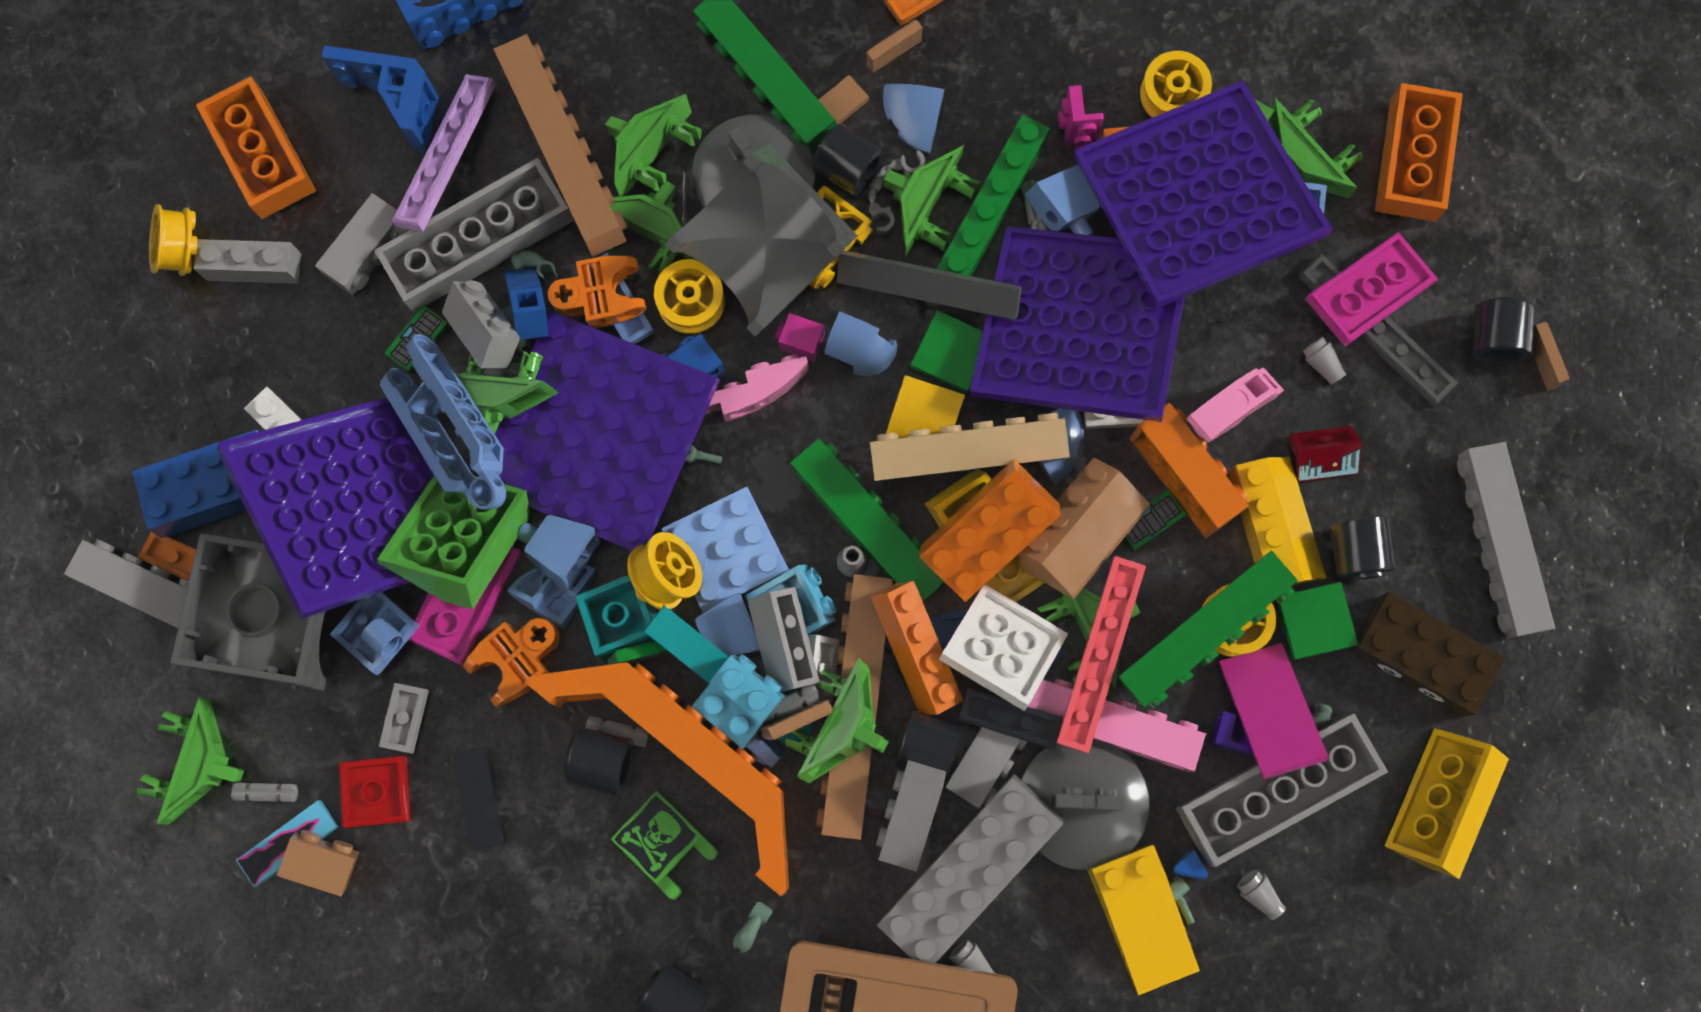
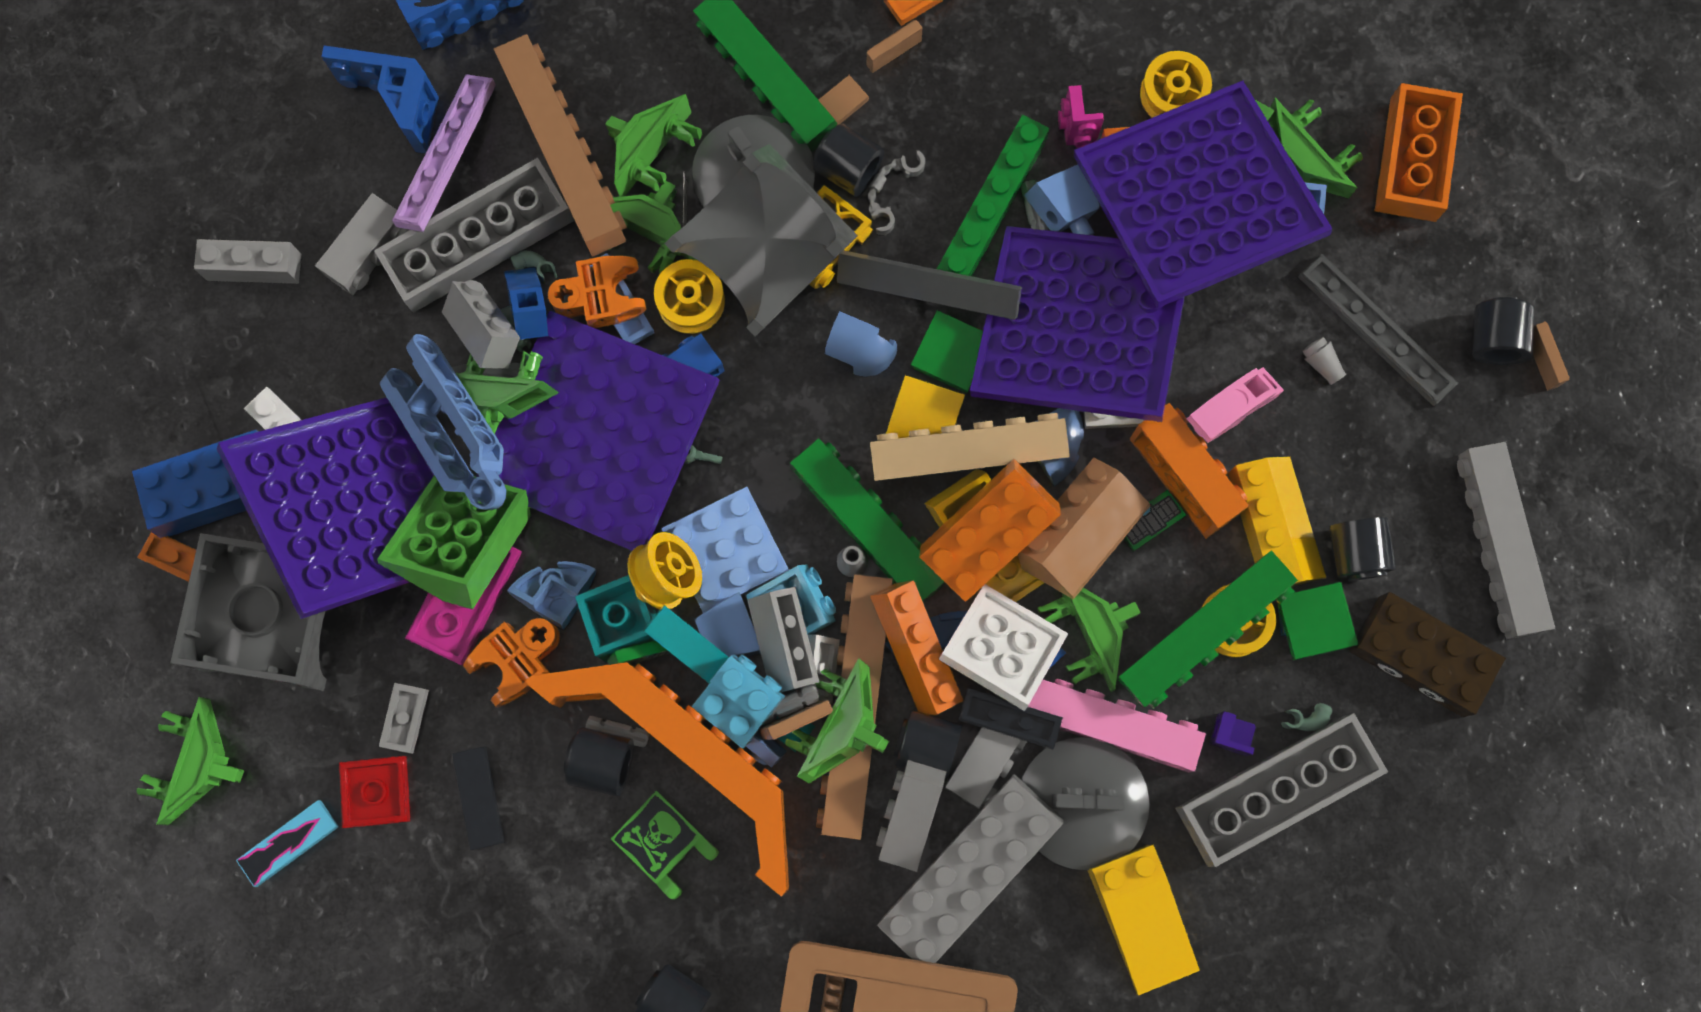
light grey brick [64,539,189,628] -> none
yellow wheel [149,204,197,276] -> none
orange brick [196,76,316,219] -> none
light grey axle [231,783,298,802] -> none
medium nougat brick [276,830,359,896] -> none
medium blue plate [330,592,420,675] -> none
tile [384,305,450,373] -> none
medium blue torso [518,515,601,591] -> none
bright pink slope [705,355,809,422] -> none
sand green arm [733,902,772,953] -> none
dark pink brick [775,313,825,362] -> none
medium blue brick [883,84,944,155] -> none
bright green connector [883,145,981,258] -> none
light grey cone [949,939,996,974] -> none
coral plate [1056,556,1146,754] -> none
blue slope [1169,850,1208,879] -> none
sand green hand [1169,876,1195,925] -> none
dark pink tile [1219,643,1328,779] -> none
light grey cone [1237,870,1286,920] -> none
dark red panel [1289,426,1362,482] -> none
dark pink tile [1305,232,1438,347] -> none
yellow slope [1385,728,1509,879] -> none

